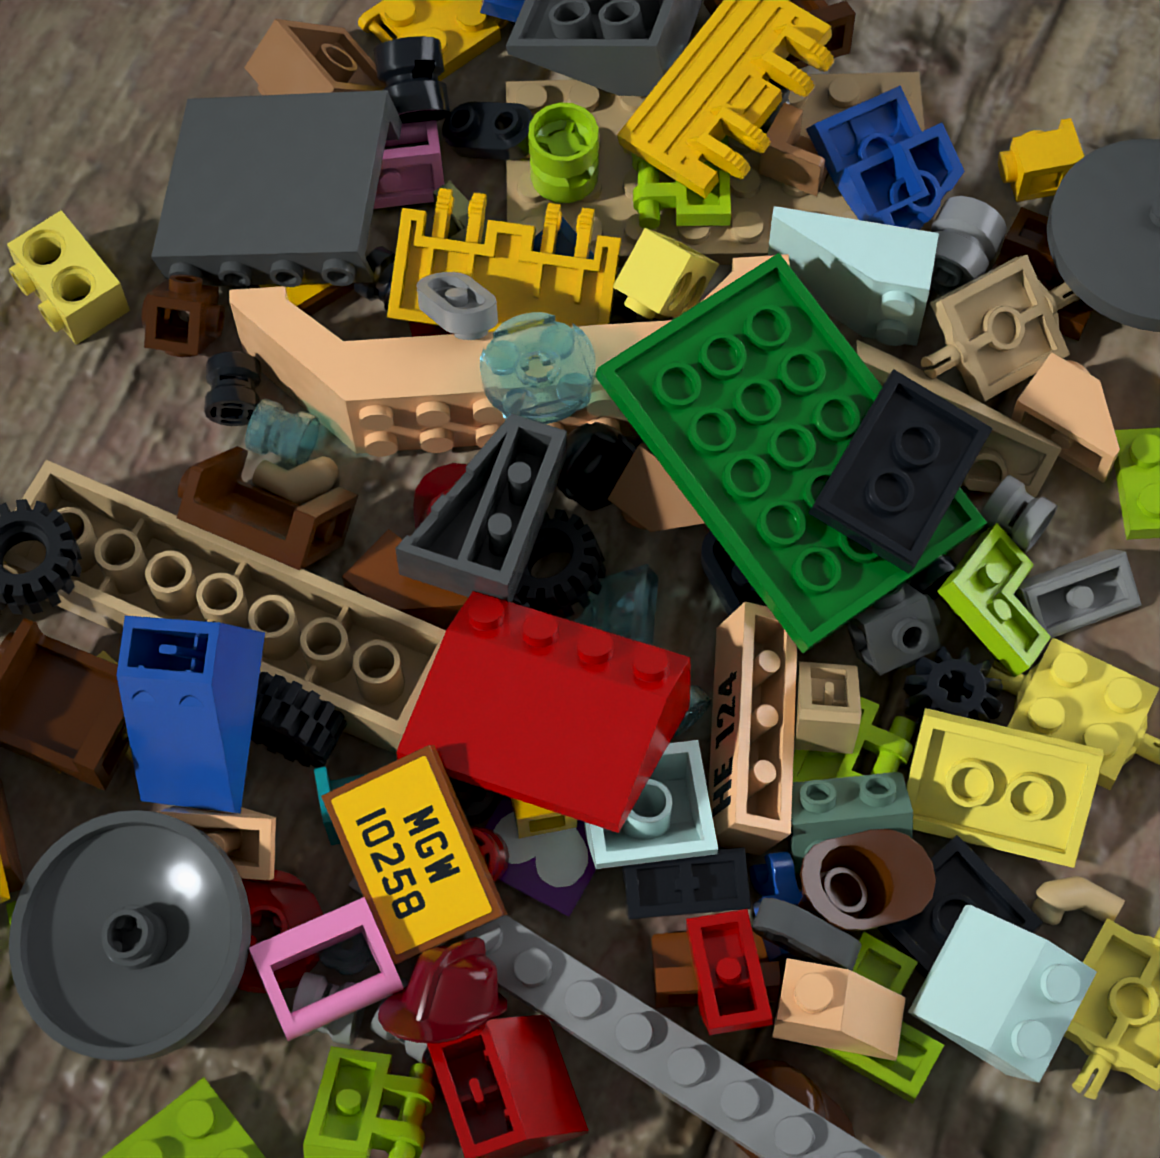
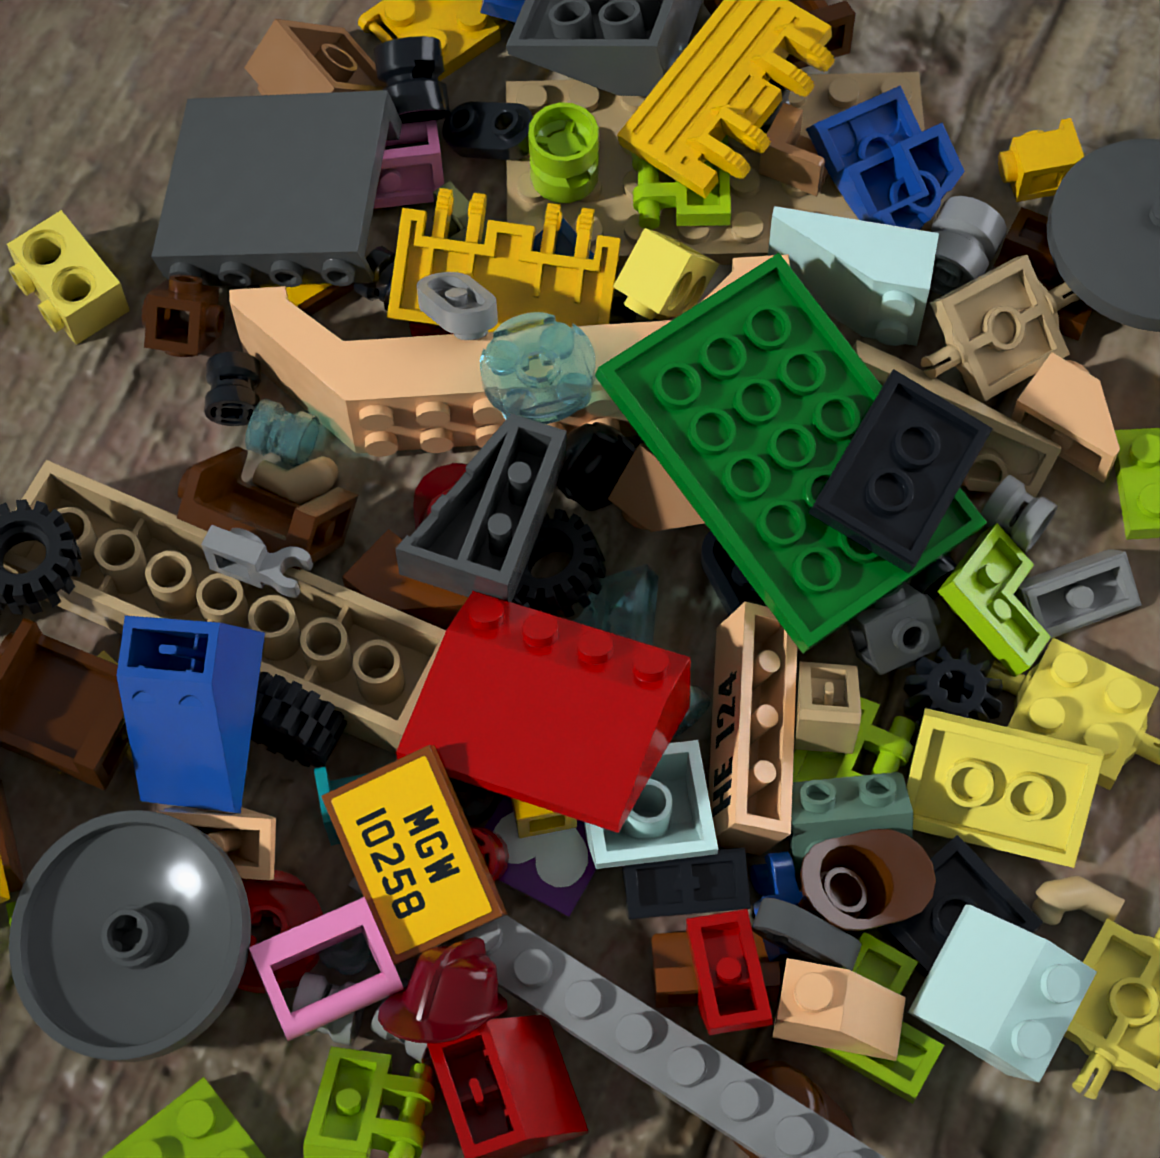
none -> light grey plate [201,525,313,597]

